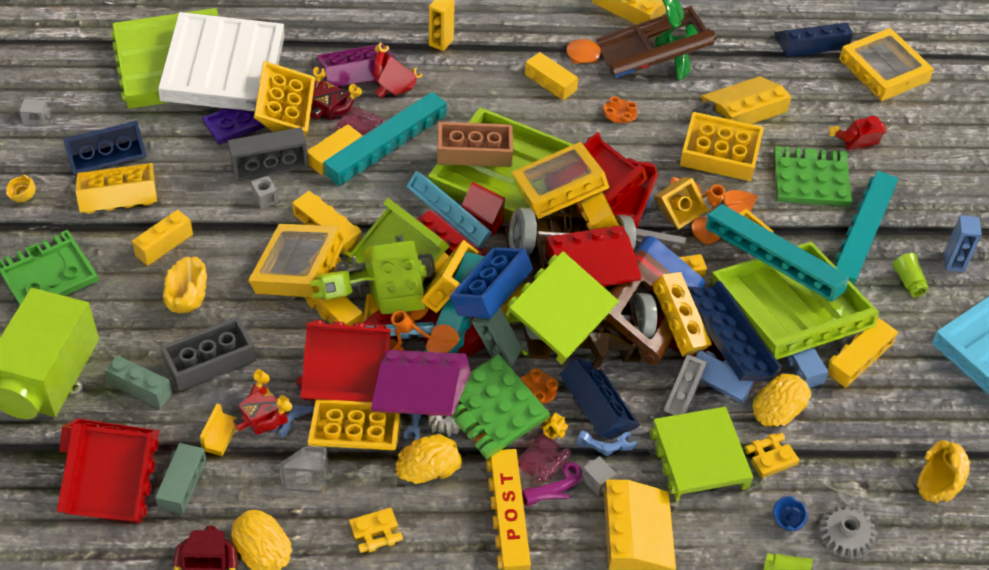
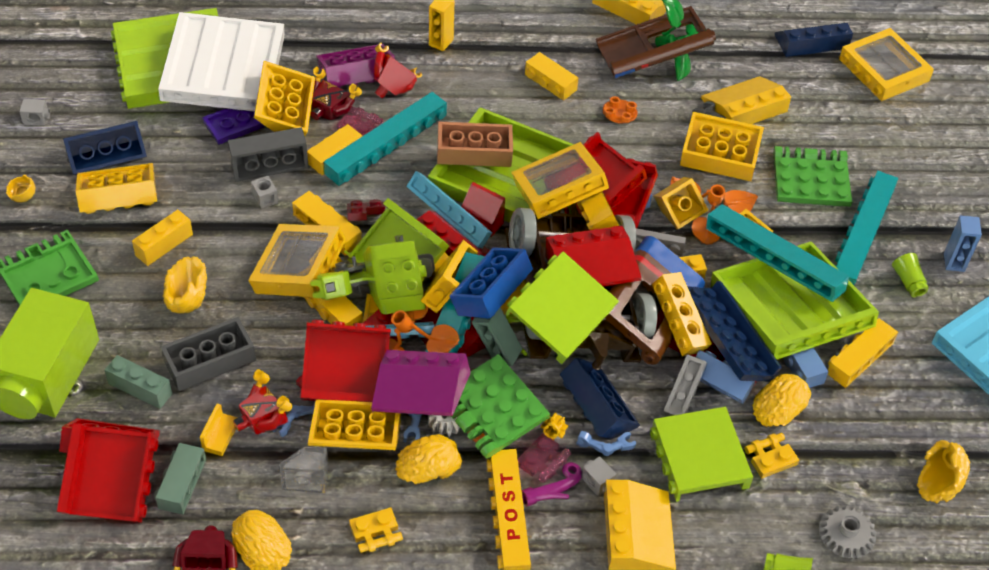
orange dish [520,369,558,404] -> none
orange dish [567,39,601,64] -> none
blue hair [773,496,808,532] -> none
red torso [829,115,887,150] -> none
none -> dark red plate [347,199,385,221]

